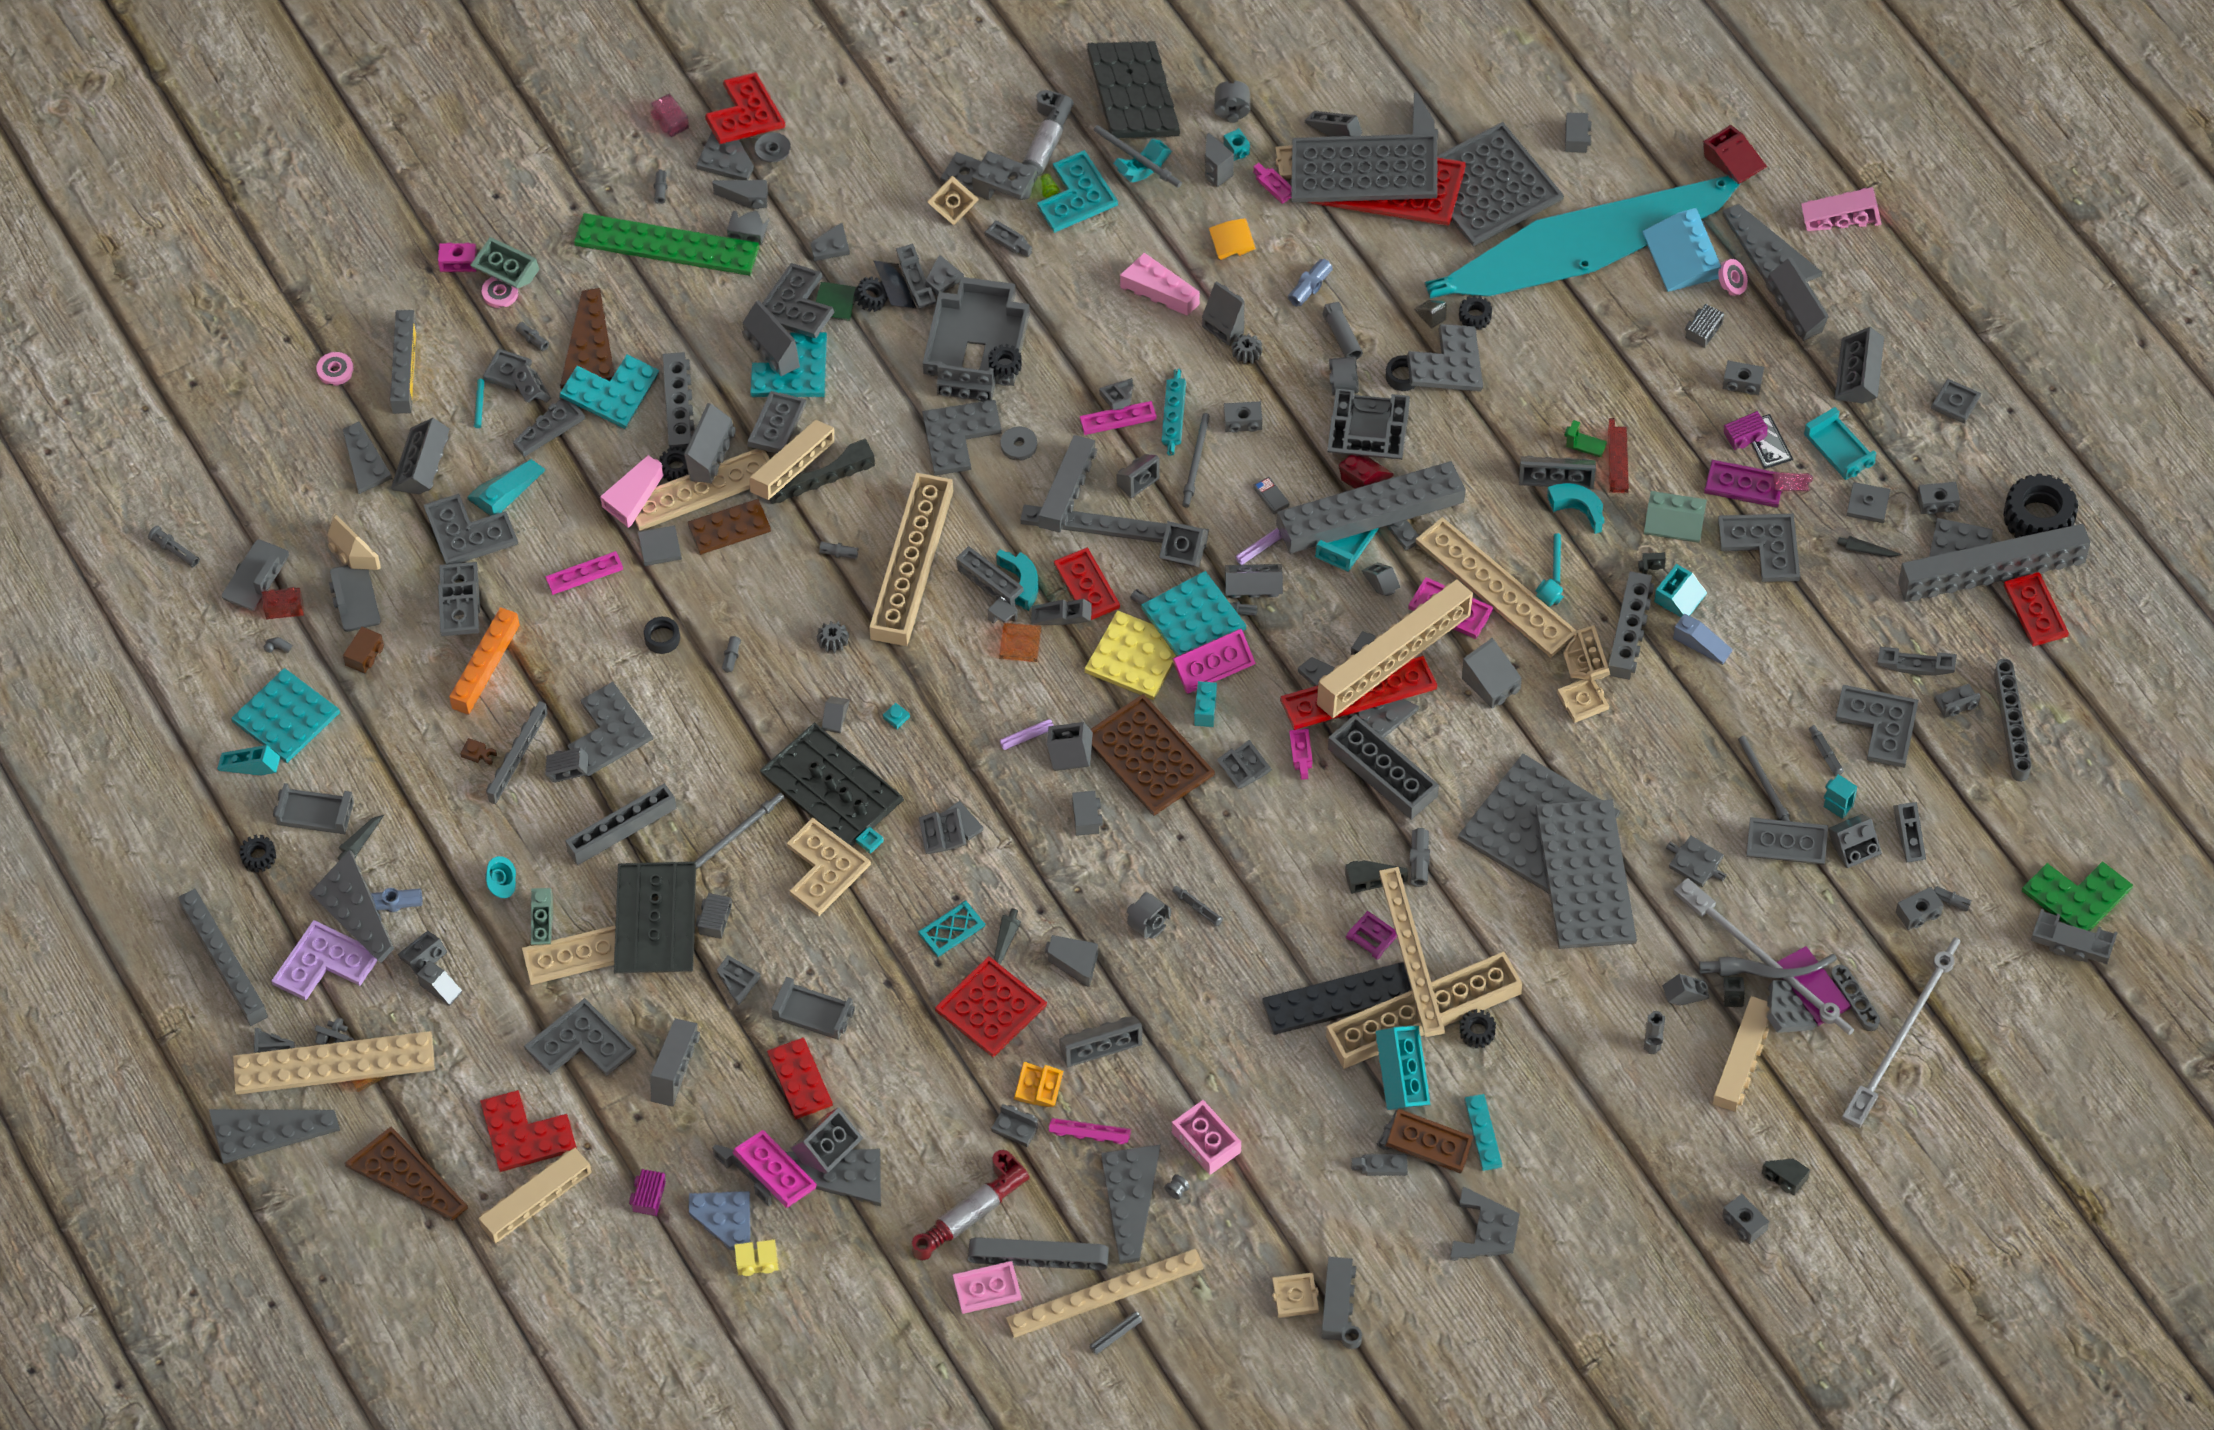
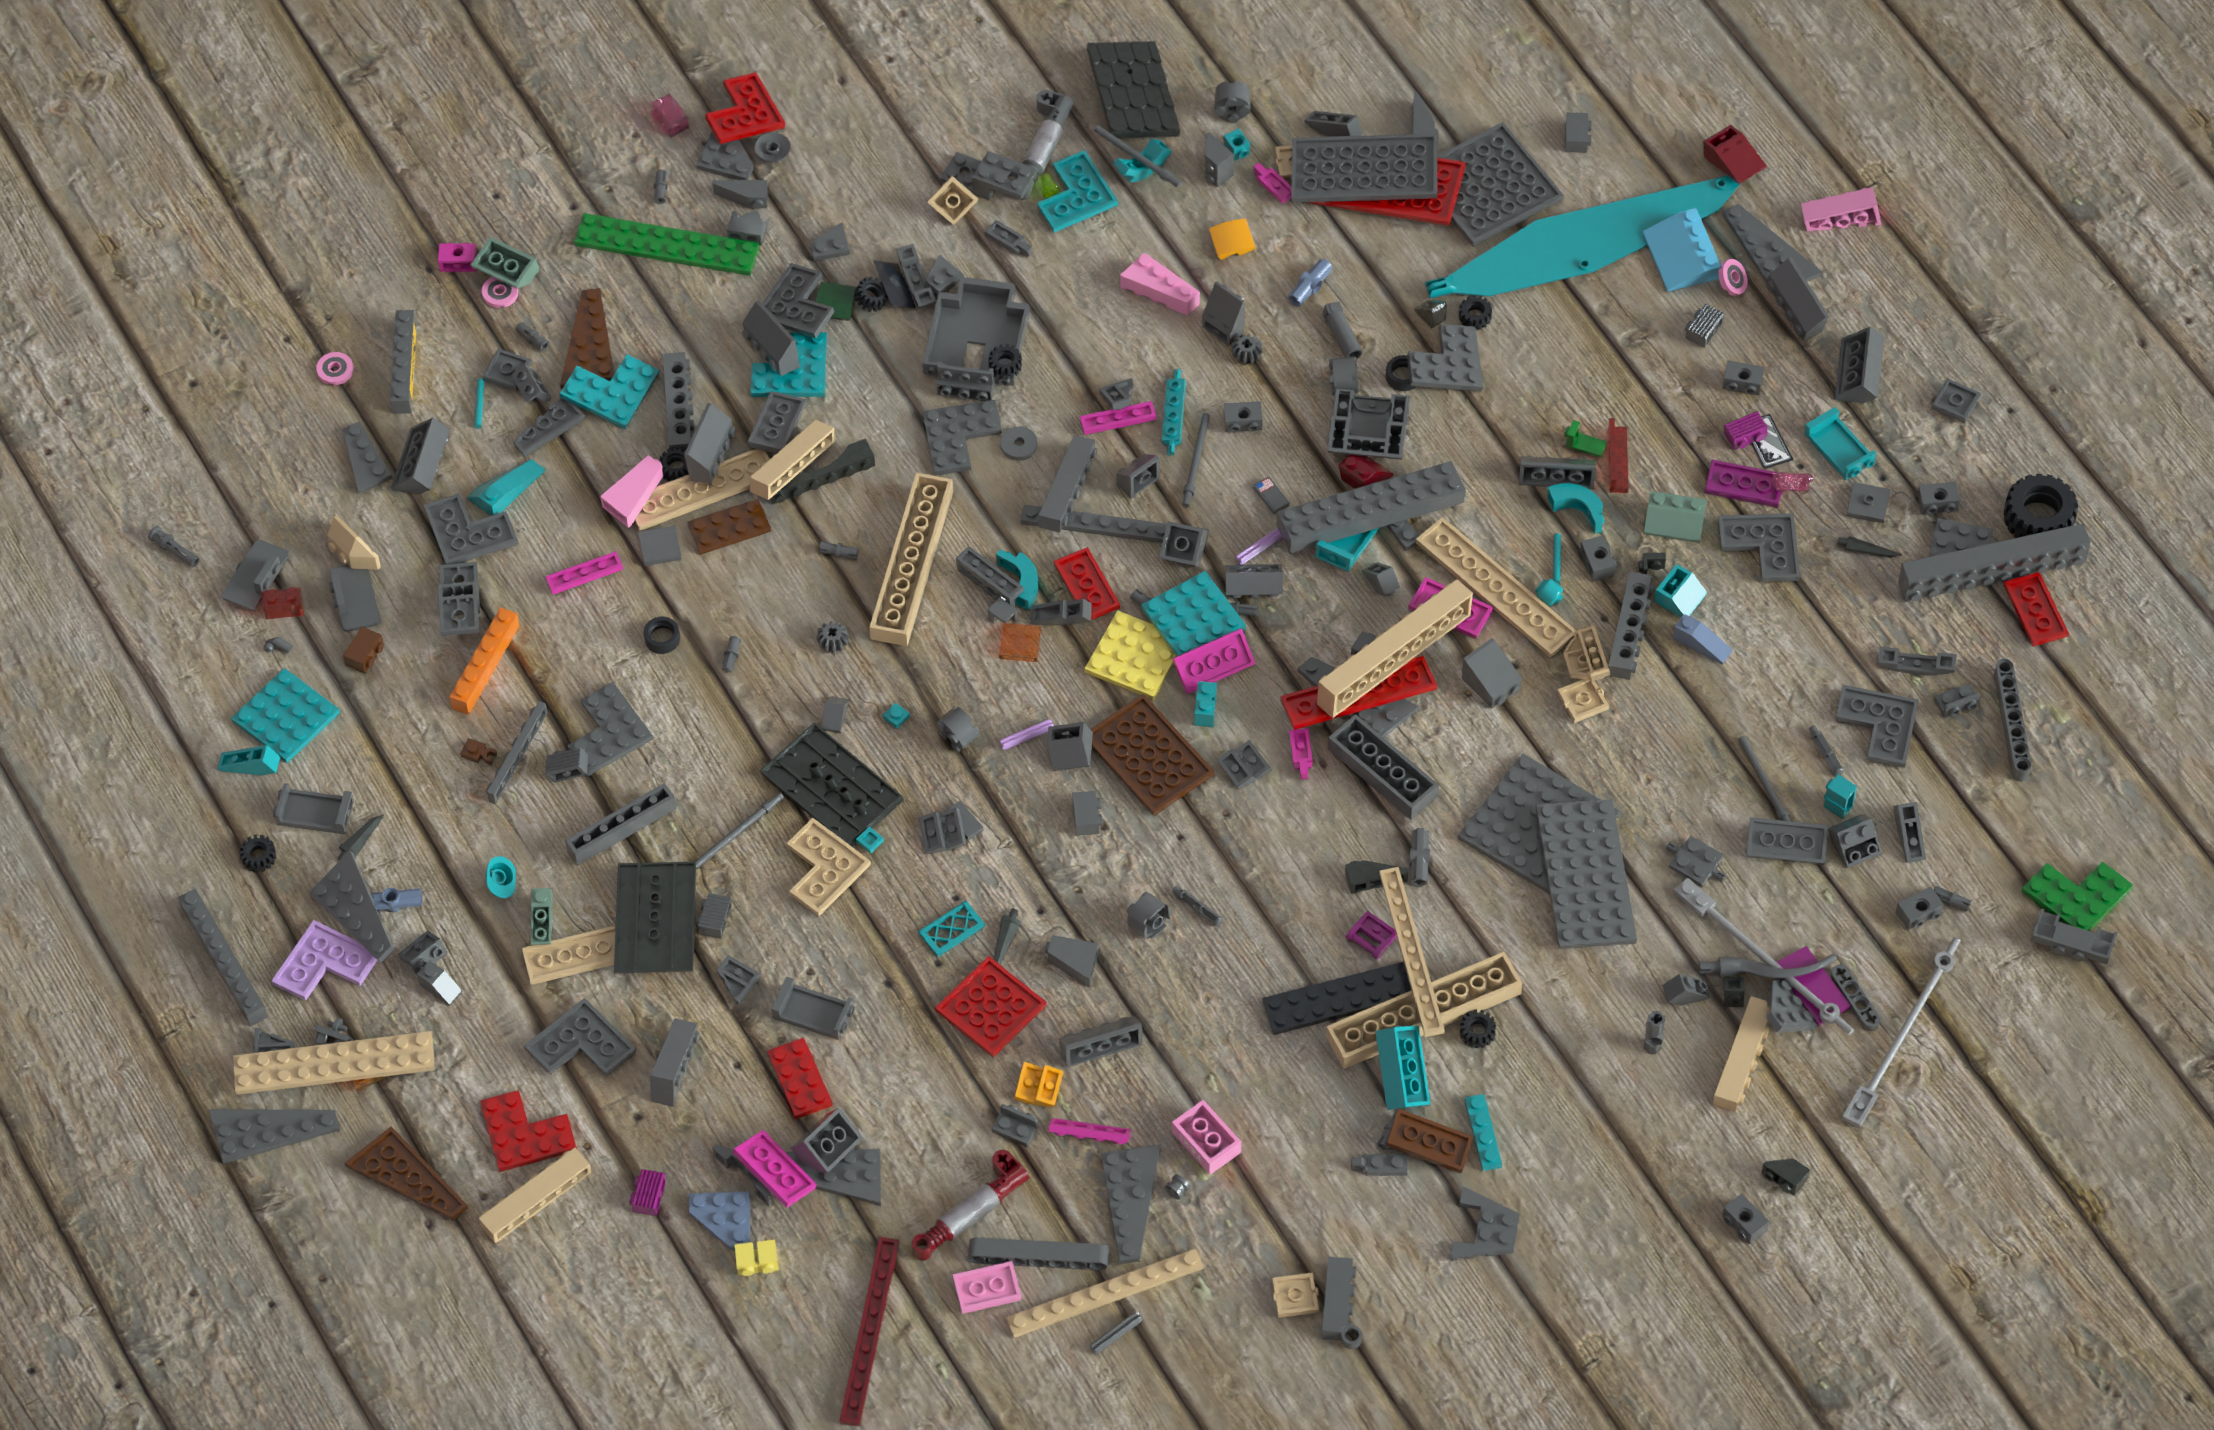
none -> dark red plate [839,1237,900,1427]
none -> dark grey brick [936,706,980,752]
none -> dark grey brick [1580,536,1617,582]

